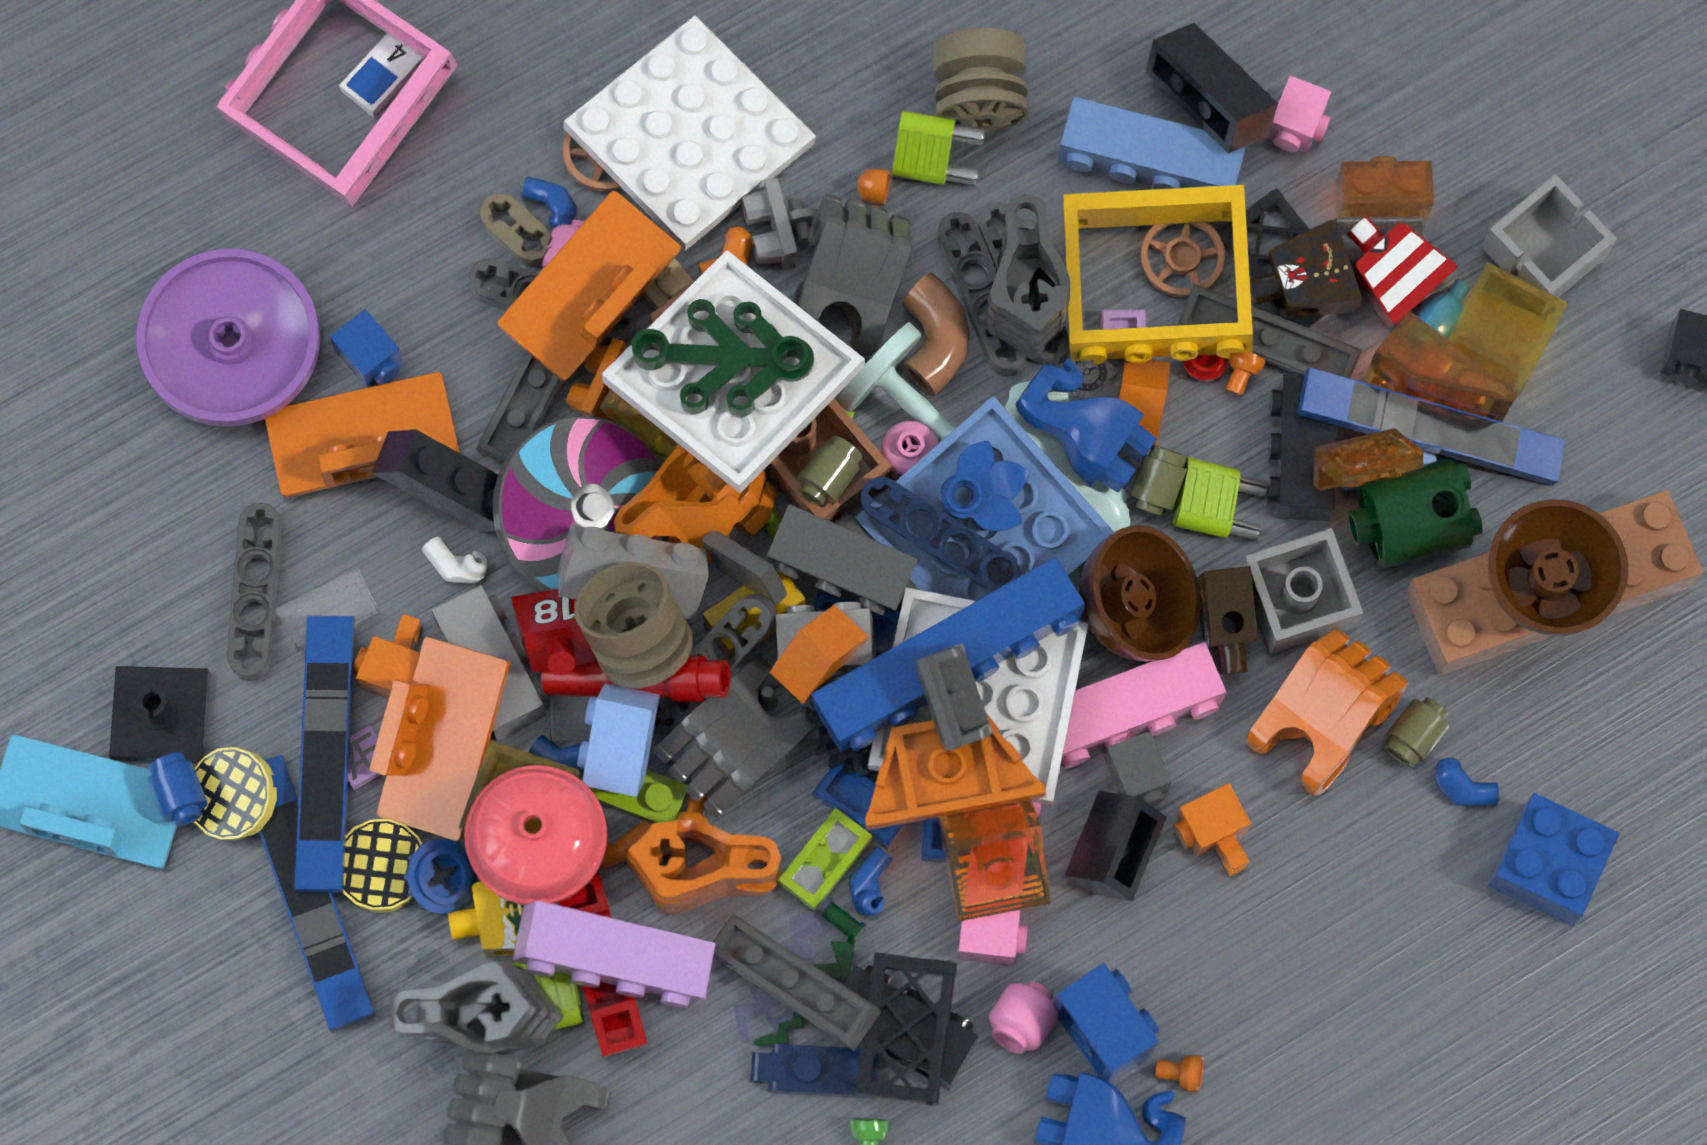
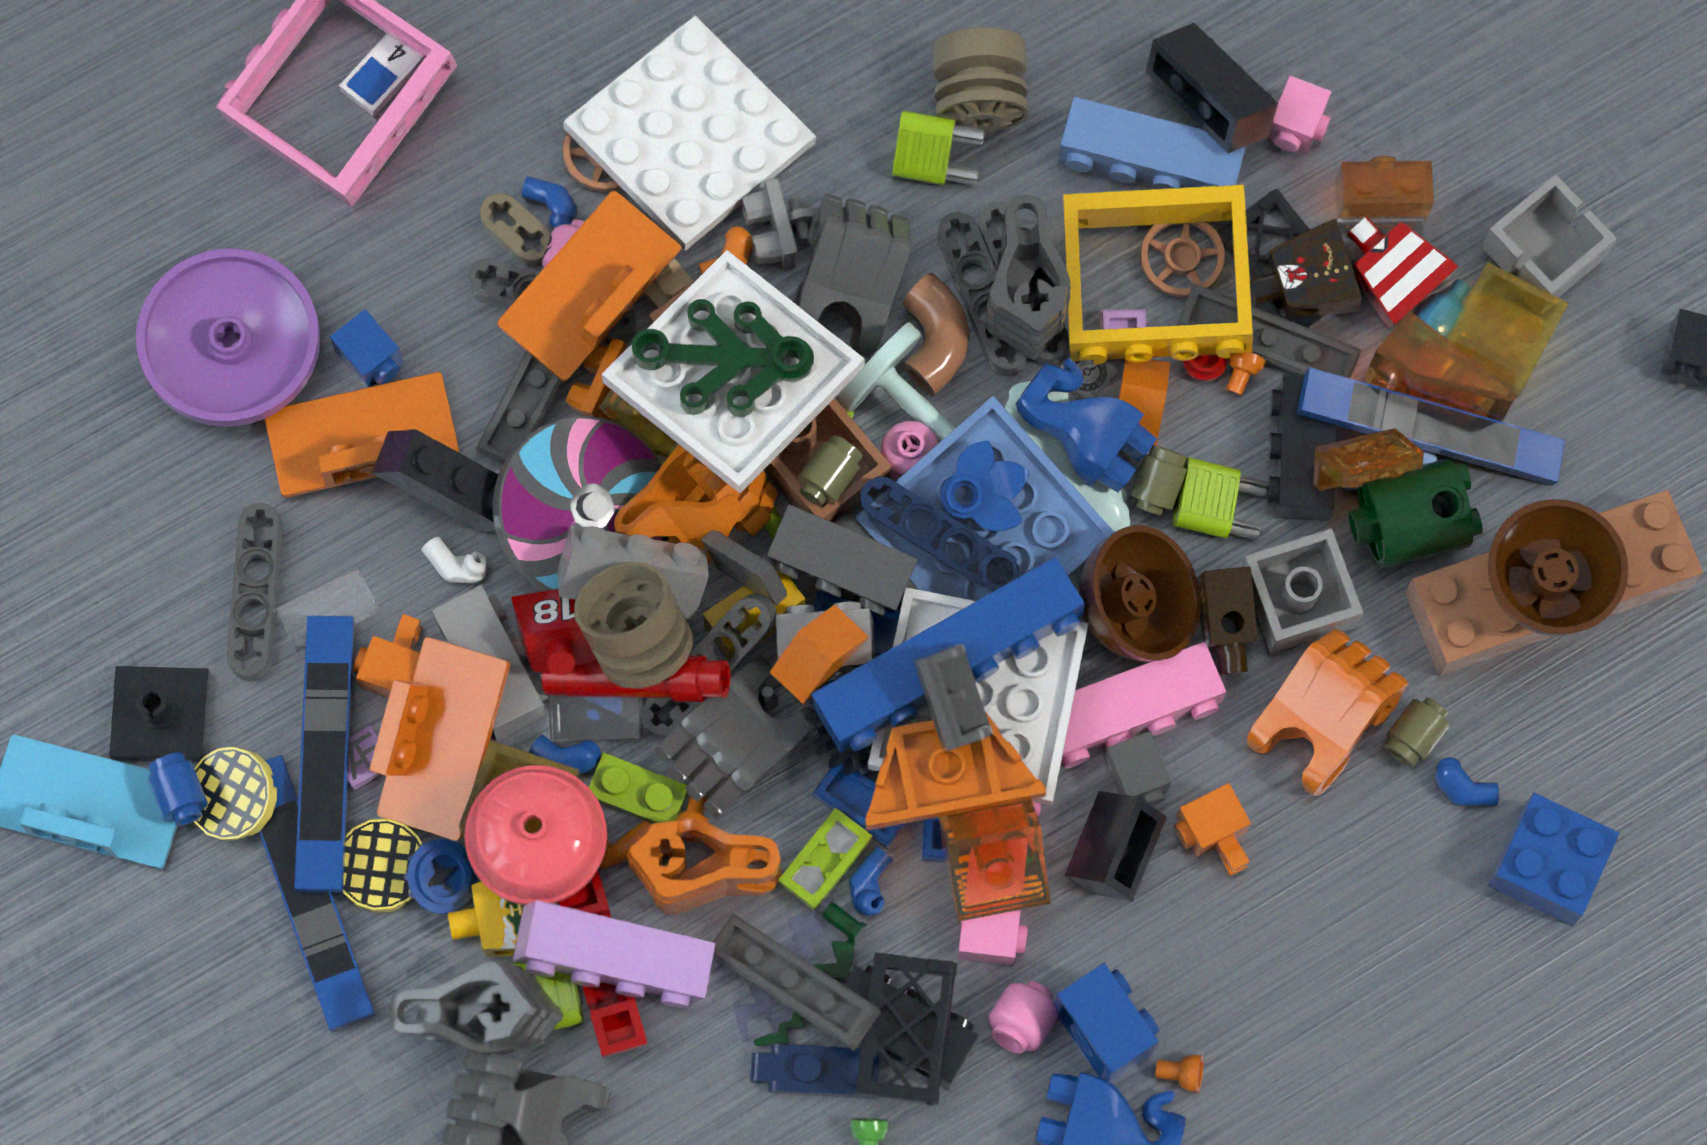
light blue brick [577,683,660,797] -> none
orange hinge [857,168,891,206] -> none

